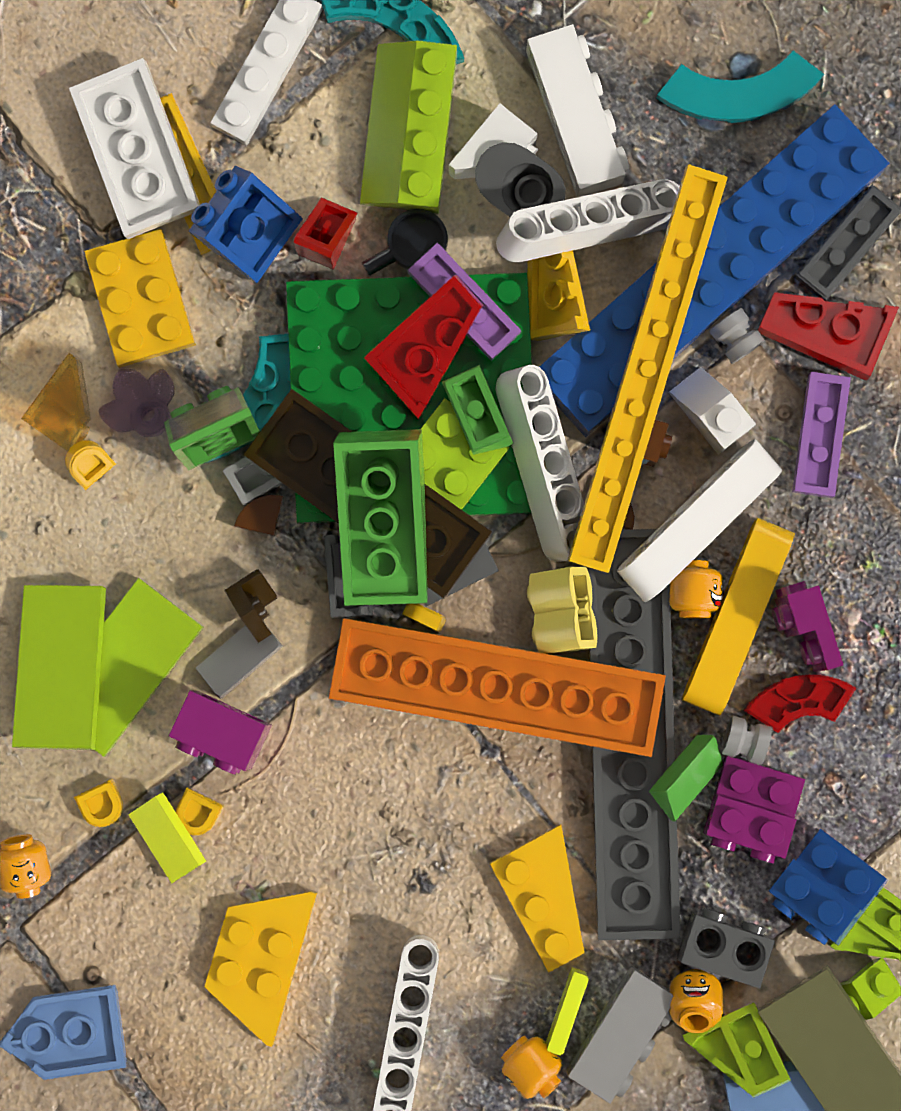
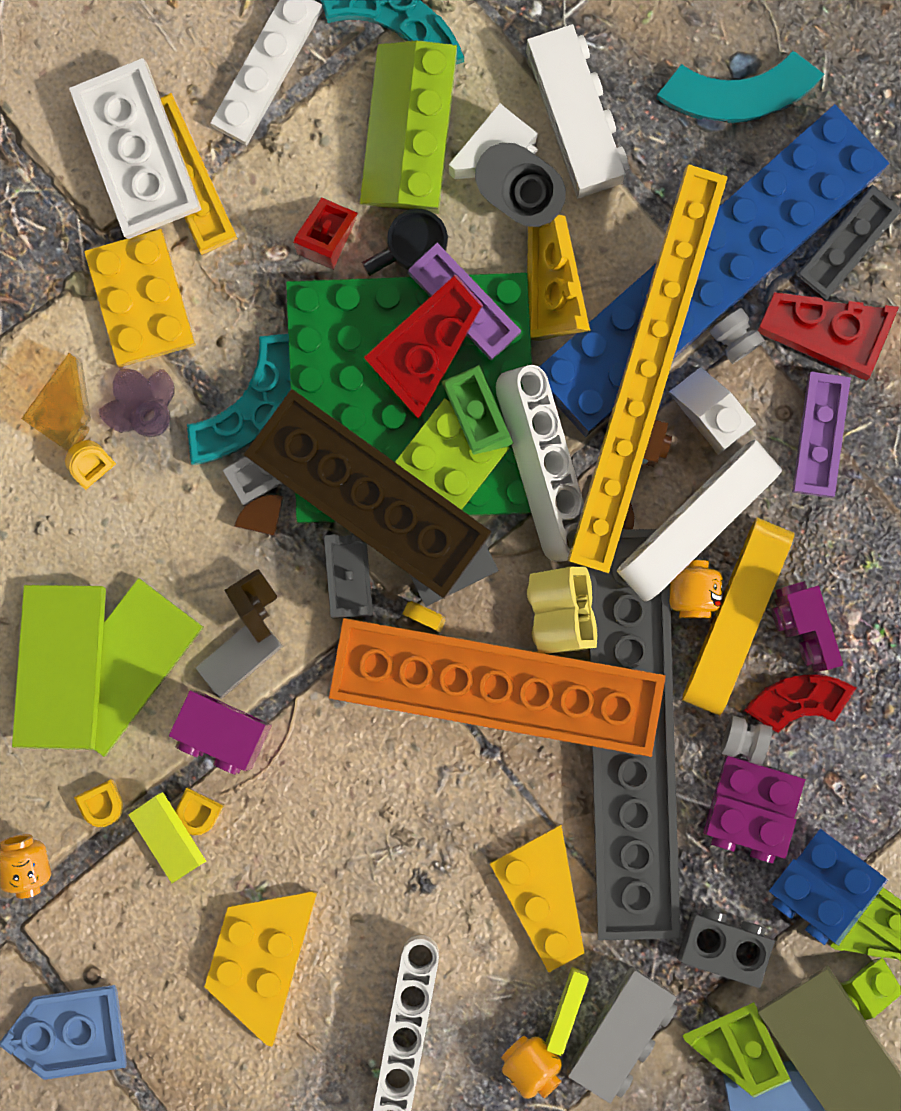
bright green slope [164,386,260,471] -> none
blue plate [189,166,303,283] -> none
bright green slope [333,429,428,606] -> none
white beam [496,179,680,262] -> none
bright green slope [649,735,723,821] -> none
light orange head [669,969,723,1033] -> none

